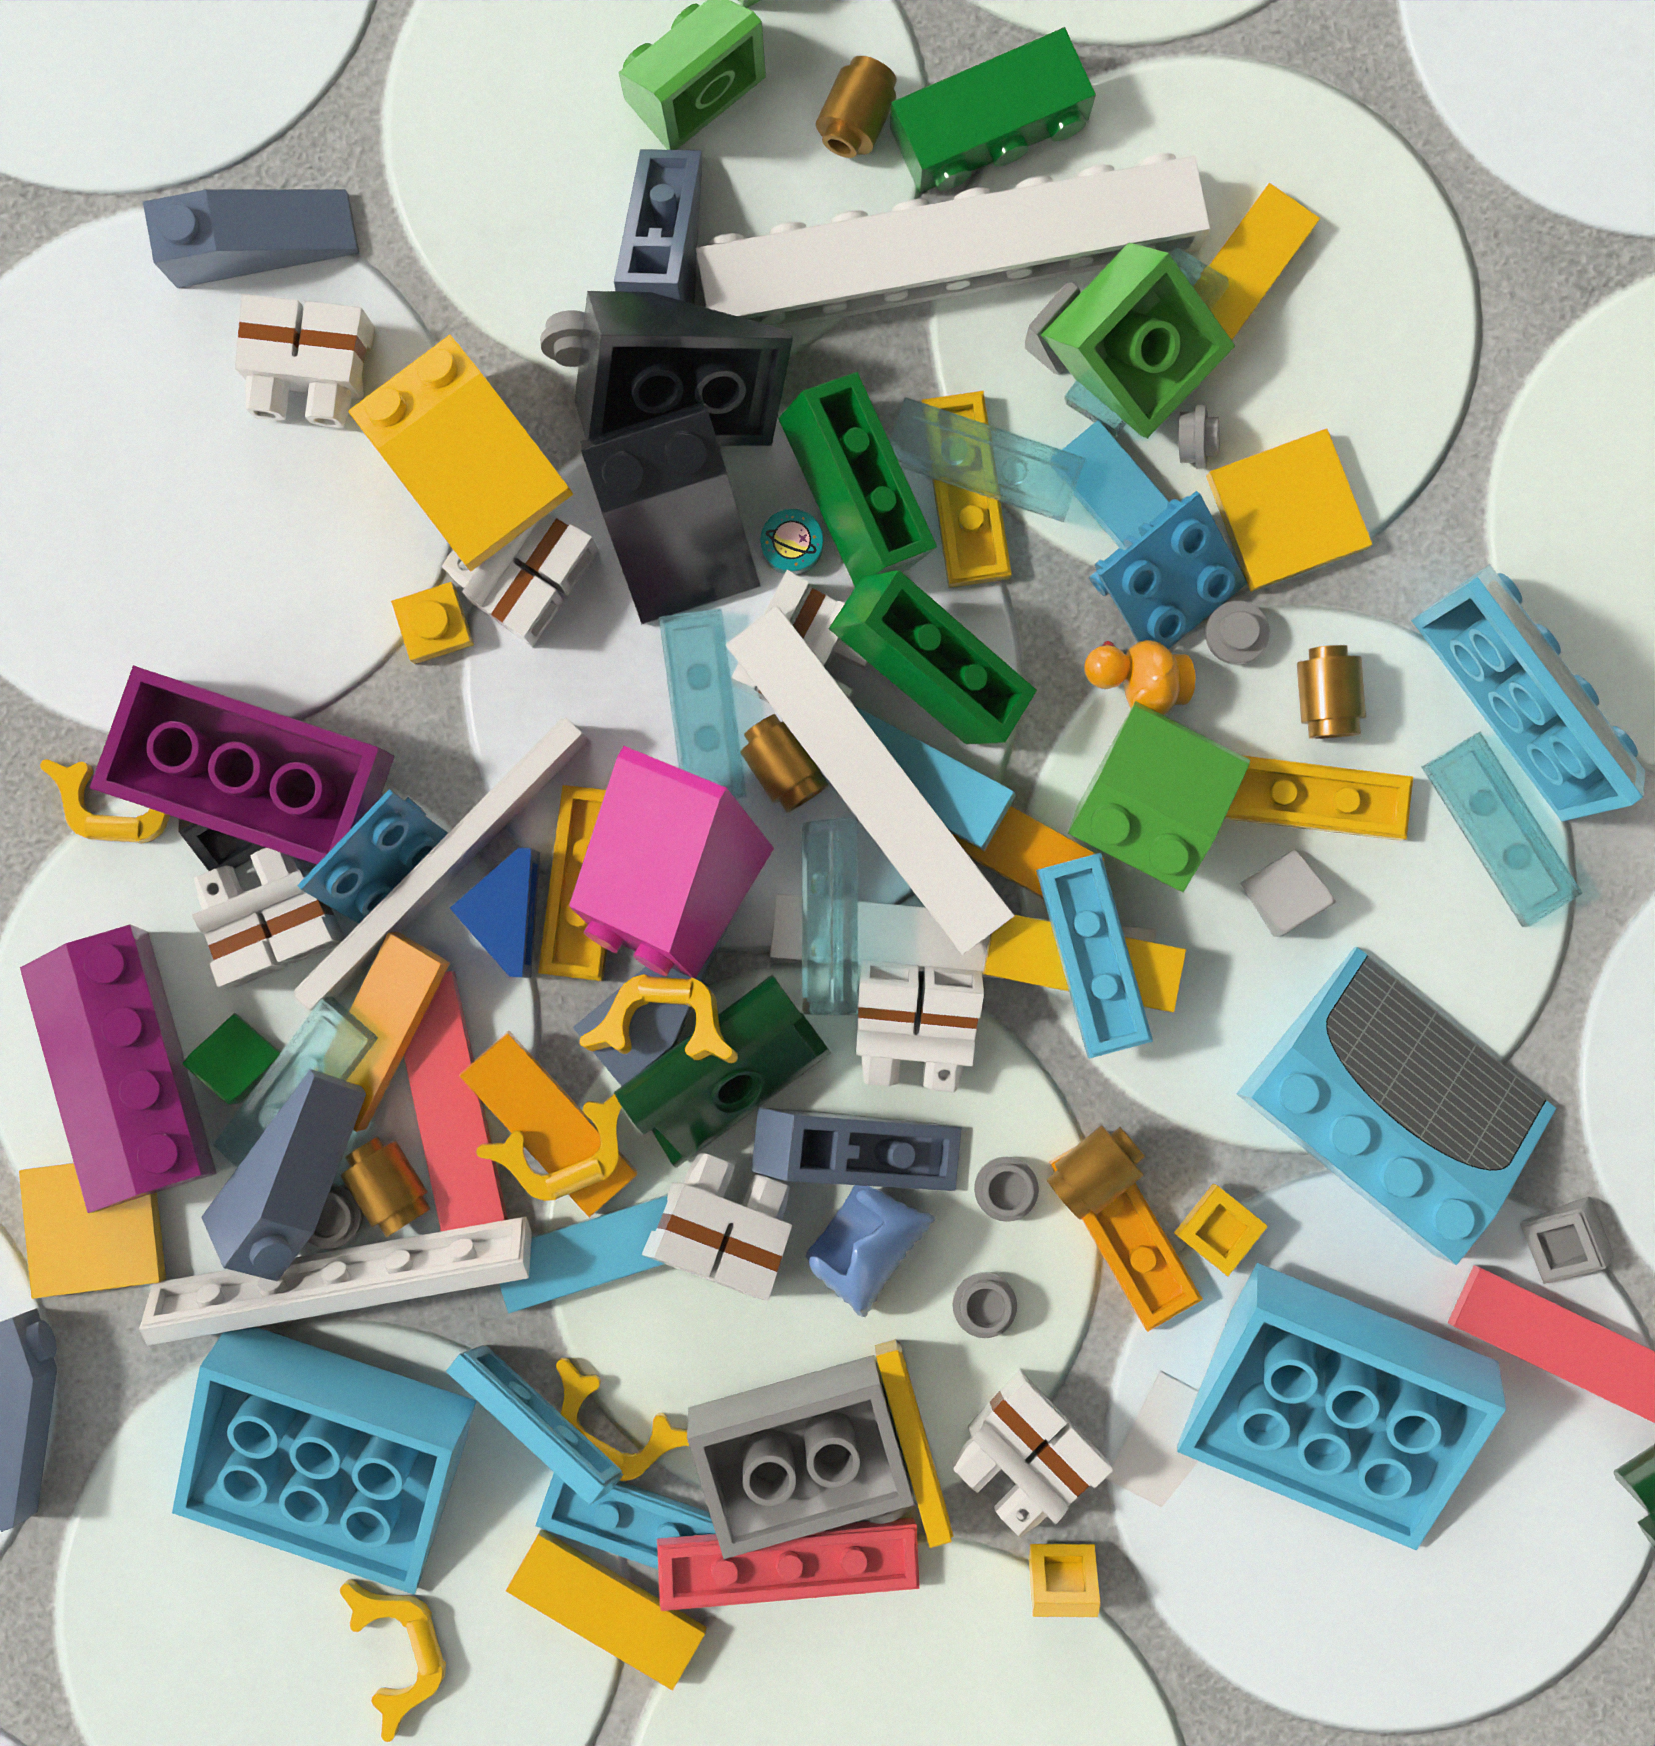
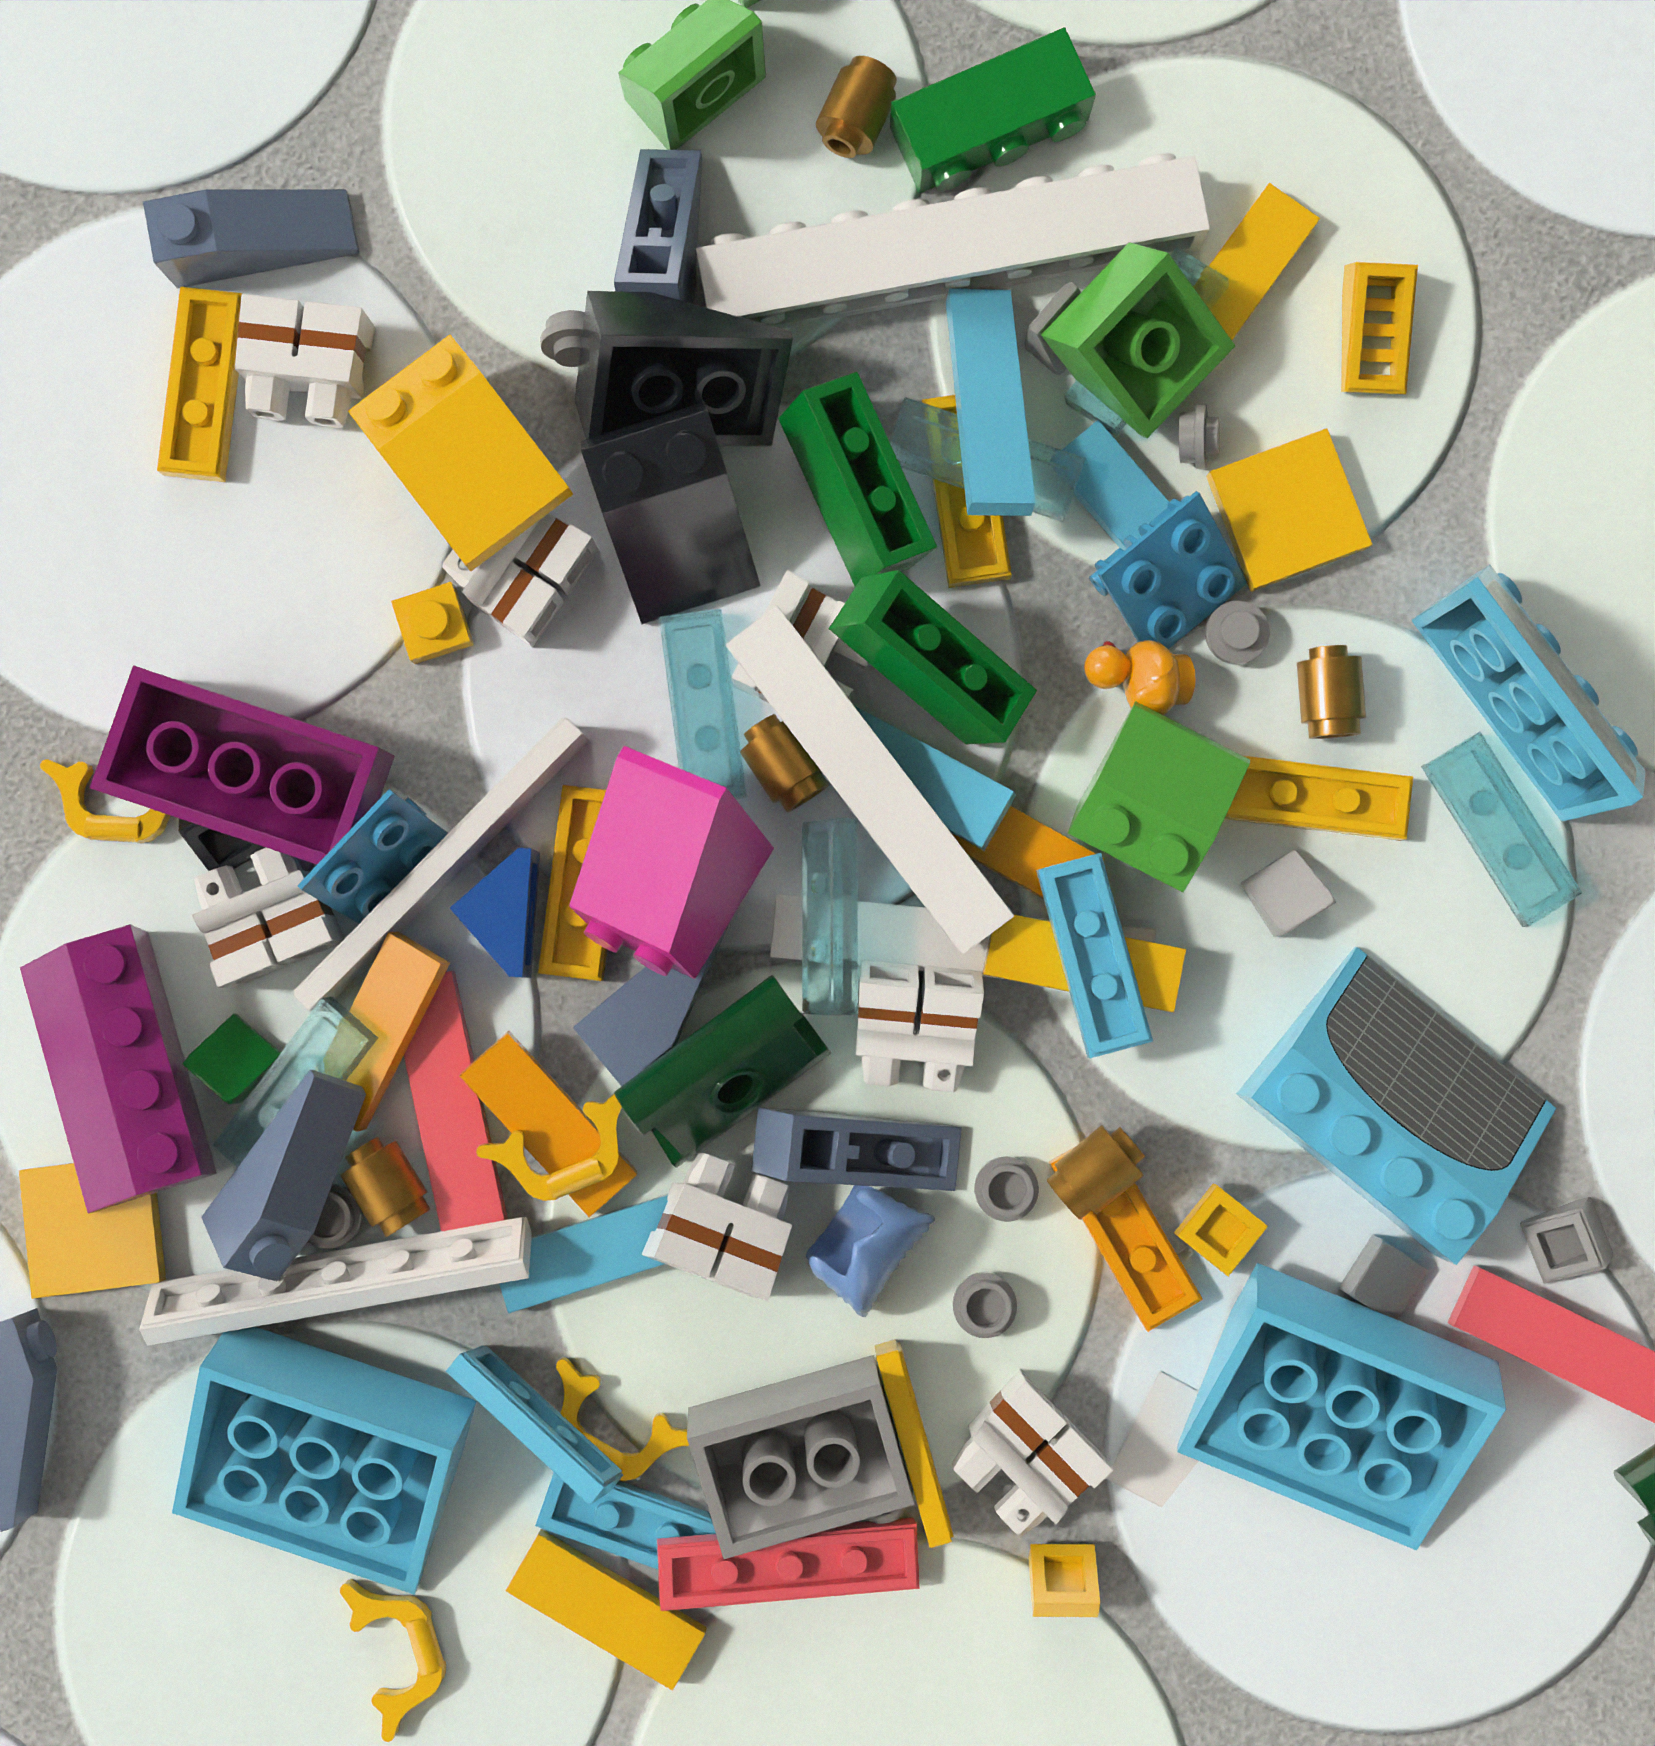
yellow helmet [580,974,738,1063] -> none
tile [760,509,823,575] -> none
none -> yellow tile [157,287,243,482]
none -> medium azure tile [946,288,1036,516]
none -> light grey slope [1339,1235,1429,1320]
none -> yellow slope [1341,262,1418,394]

